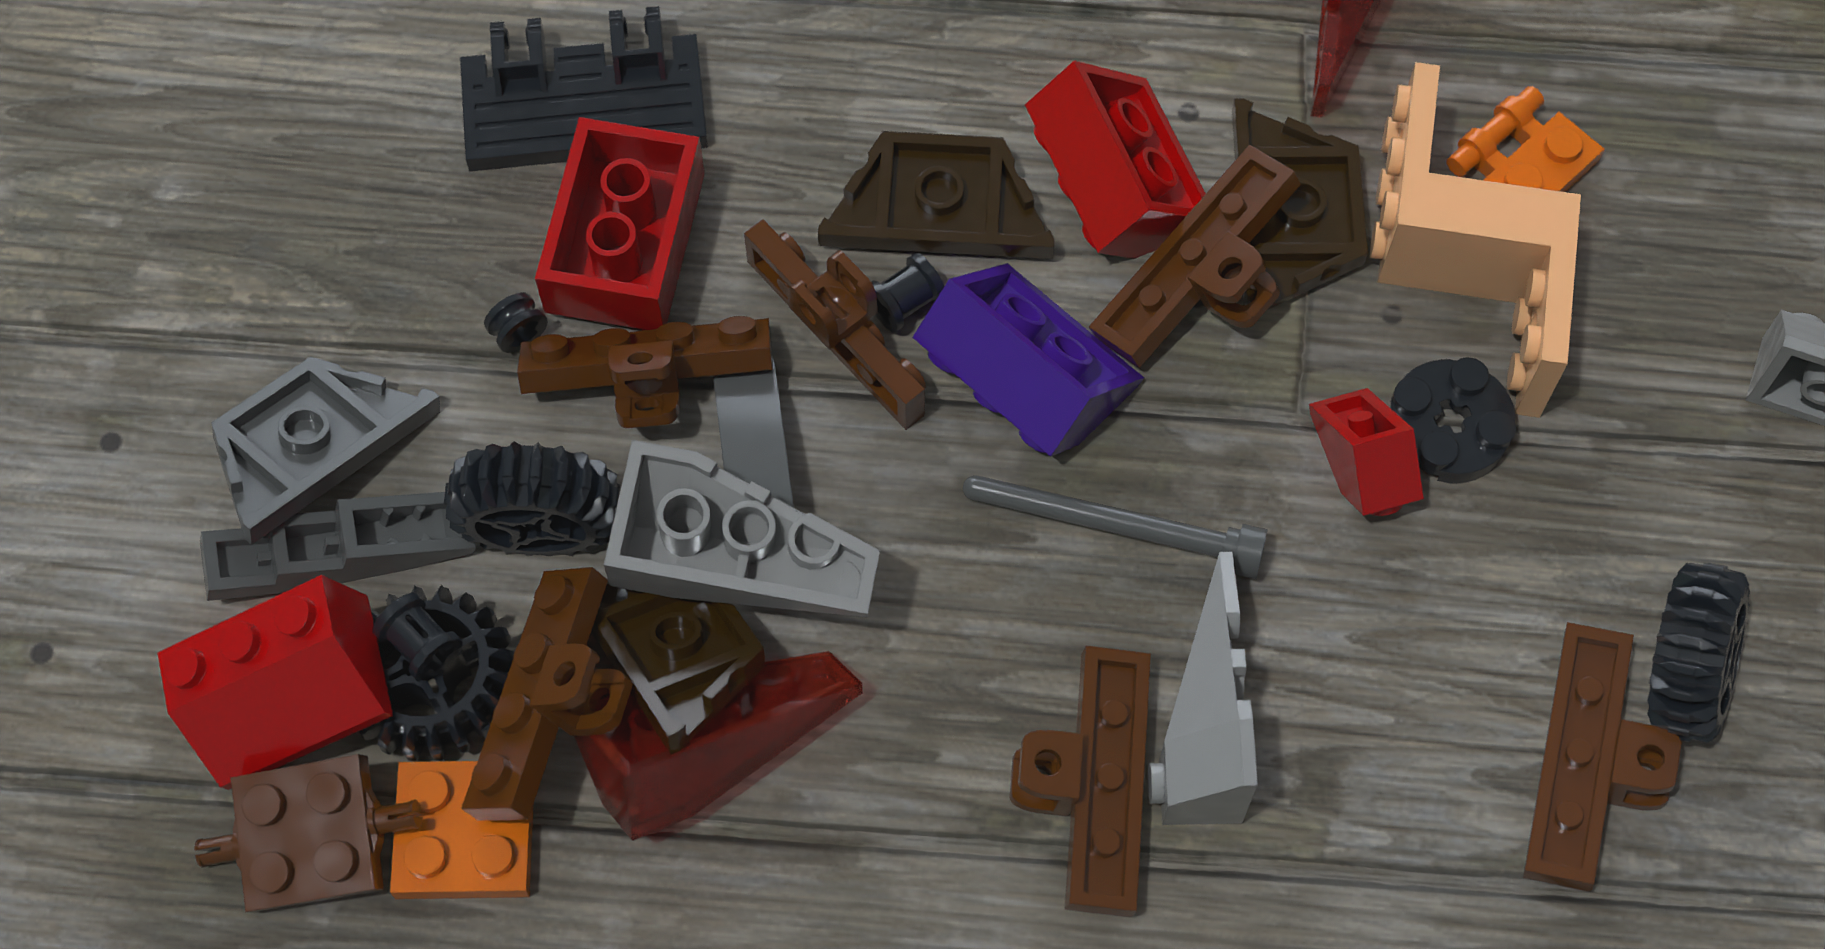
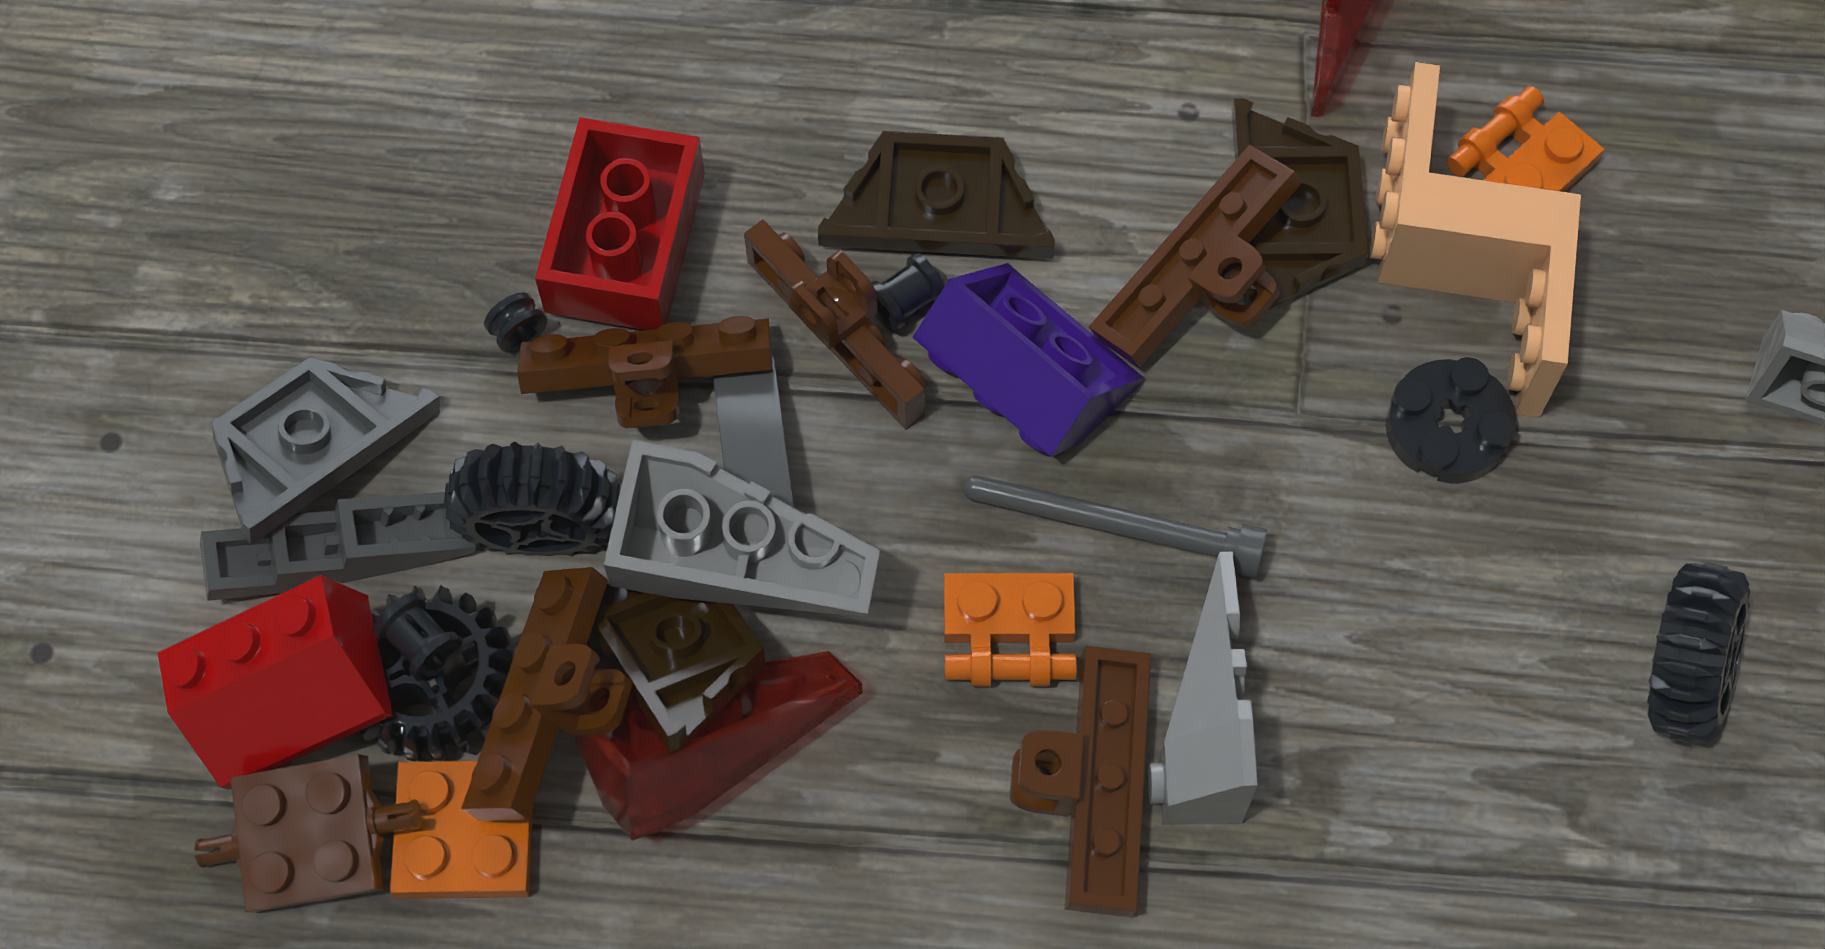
black hinge [460,6,708,172] -> none
red slope [1024,61,1206,259] -> none
red slope [1309,388,1424,516] -> none
reddish brown plate [1523,622,1682,892] -> none
none -> orange plate [944,573,1077,687]

